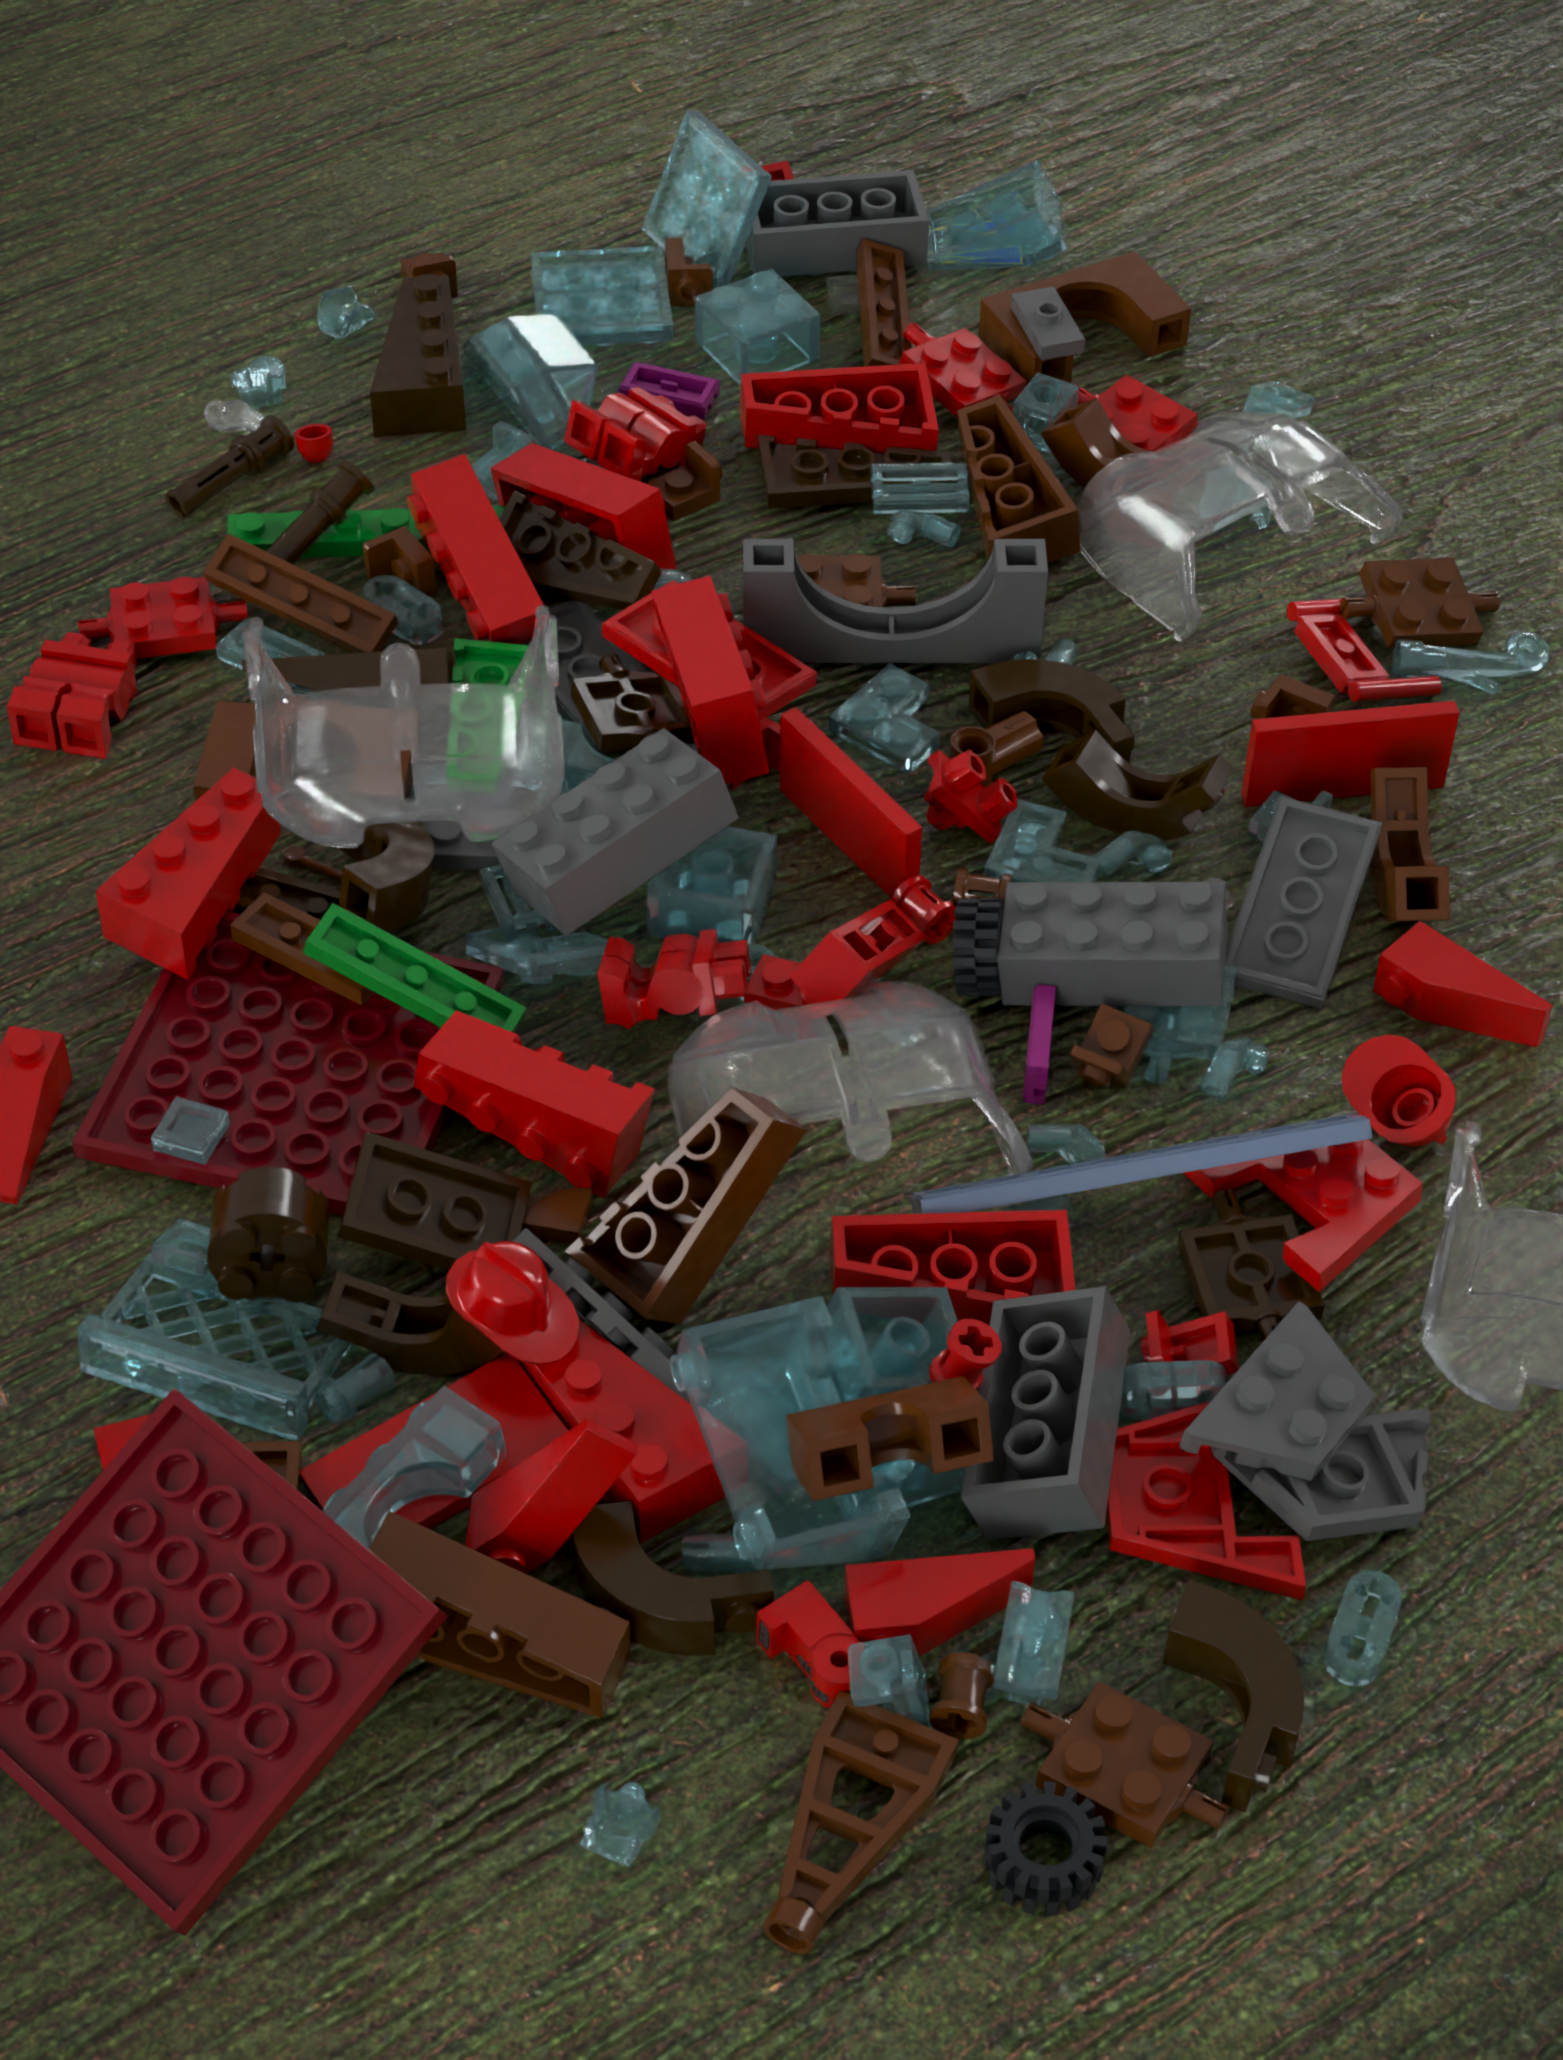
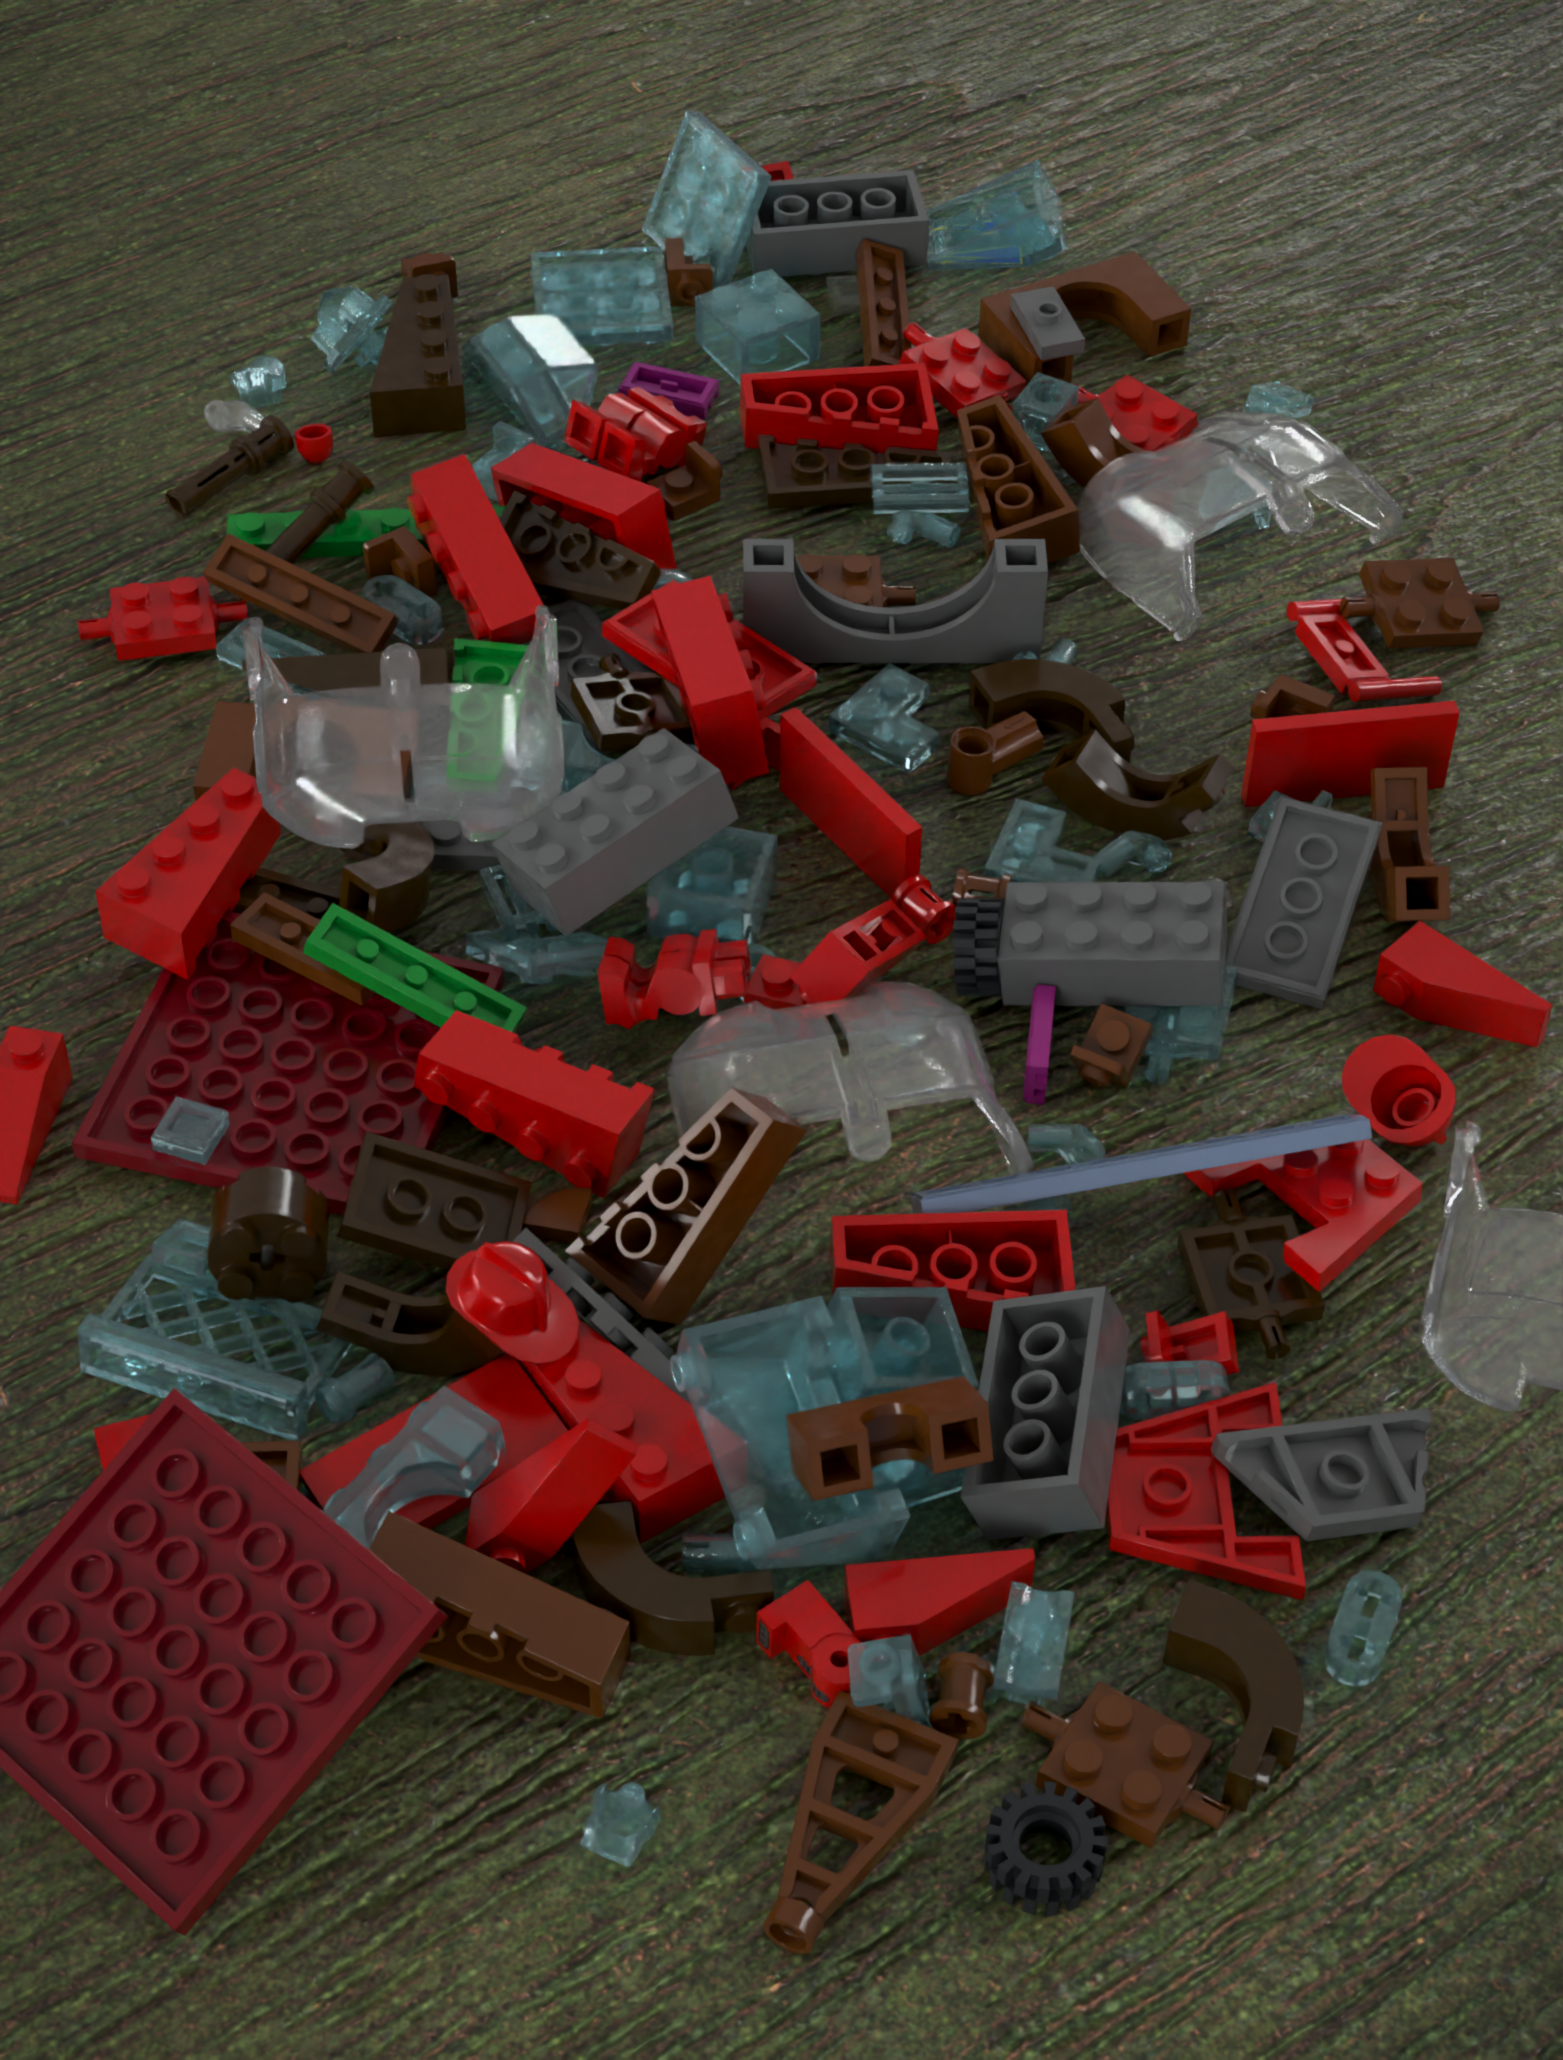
red hips [6,632,137,759] -> none
reddish brown hinge [284,846,343,882] -> none
red hips [924,749,1017,844] -> none
red bush [929,1318,1002,1390] -> none
dark grey wing [1179,1301,1375,1481] -> none
clear light blue arm [1200,1037,1269,1099] -> none
clear light blue plant [1392,631,1550,694] -> none
none -> clear light blue hips [311,287,393,374]

